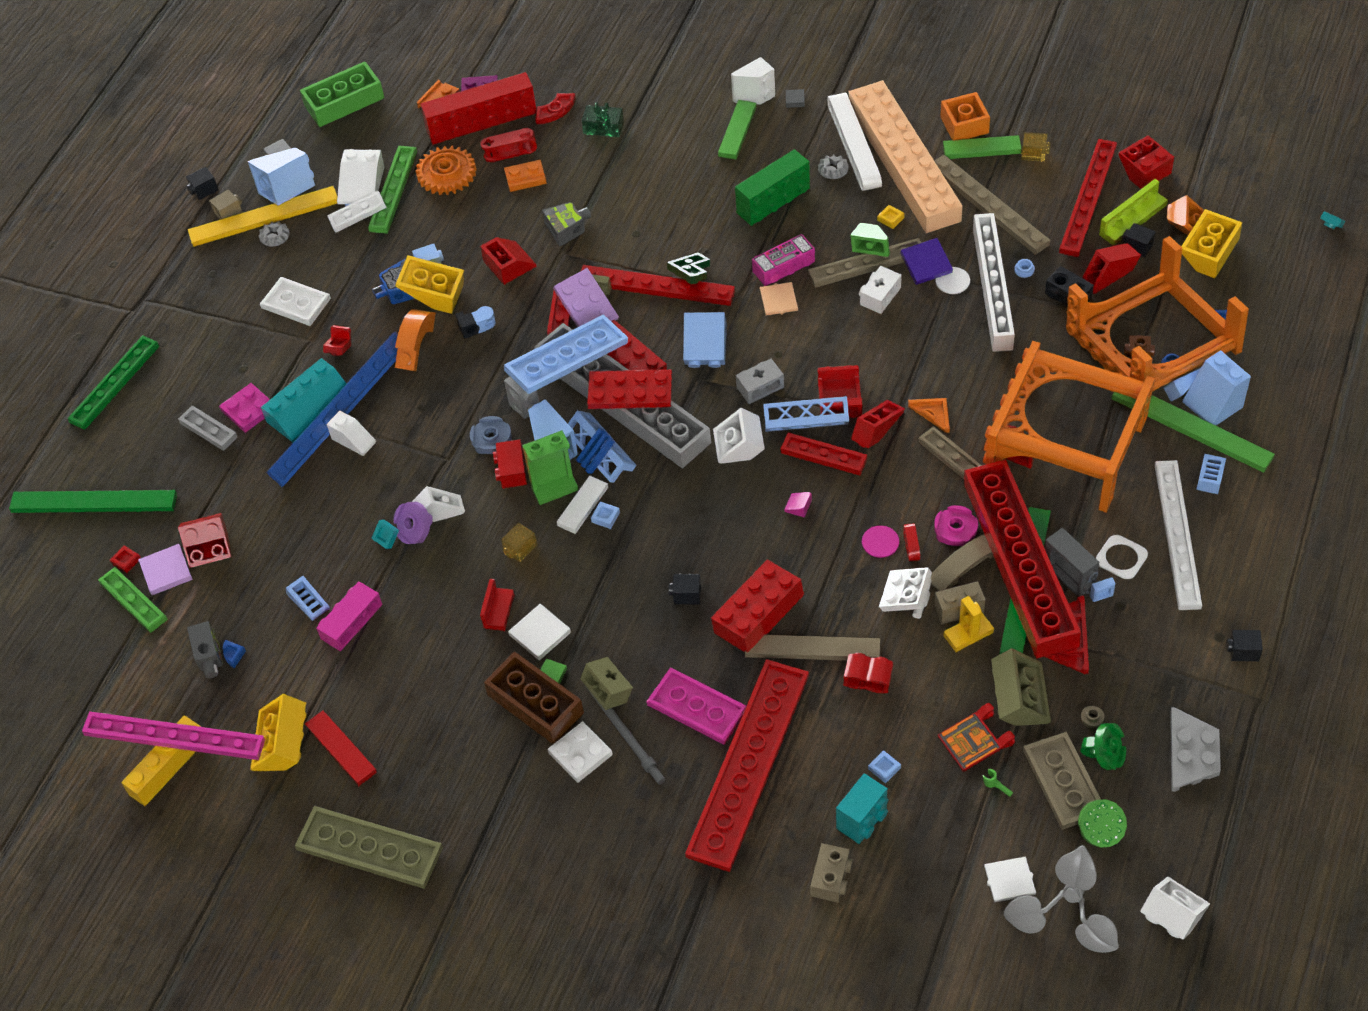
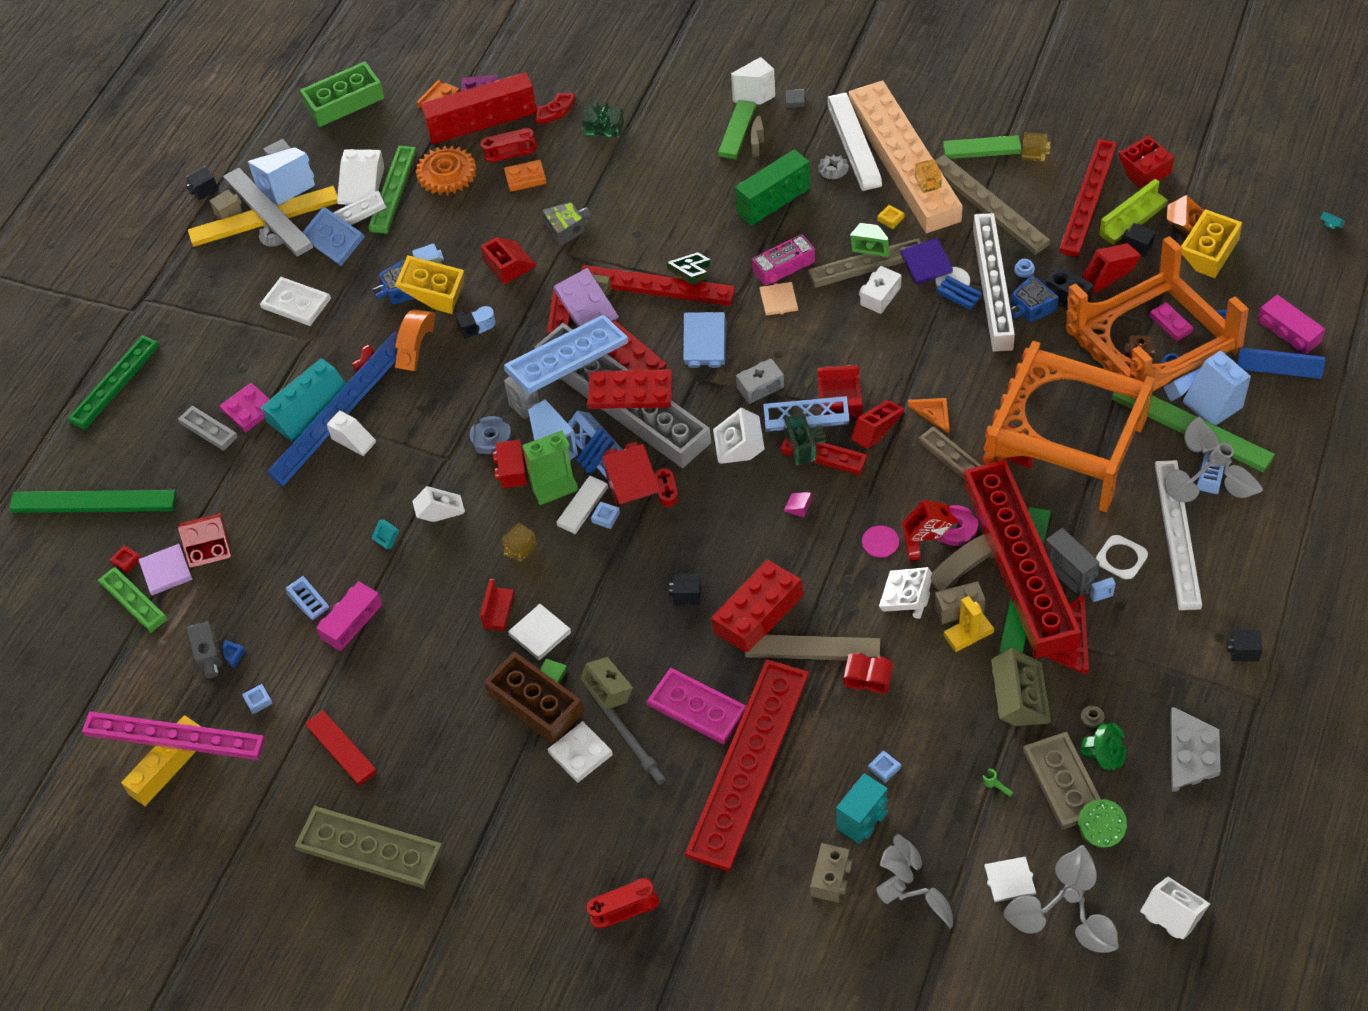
yellow slope [250,694,306,771] -> none
red bracket [323,325,351,356] -> none
medium lavender plate [394,502,433,544] -> none
flag [938,703,1015,772] -> none
orange brick [940,92,990,140] -> none
none -> light grey tile [223,168,313,256]
none -> light blue tile [242,684,273,714]
none -> medium blue plate [302,206,365,266]
none -> red arm [352,345,375,372]
none -> red piece [586,878,660,929]
none -> red slope [601,442,660,506]
none -> red beam [655,468,678,507]
none -> dark tan slope [751,116,764,158]
none -> clear green brick [784,413,826,465]
none -> light grey plant [877,834,953,930]
none -> red torso [901,500,958,542]
none -> clear yellow brick [915,159,942,193]
none -> blue tile [937,275,982,310]
none -> torso [1010,275,1059,322]
none -> dark pink plate [1150,302,1193,342]
none -> light grey plant [1165,417,1263,502]
none -> blue tile [1237,347,1326,379]
none -> dark pink brick [1257,295,1325,355]

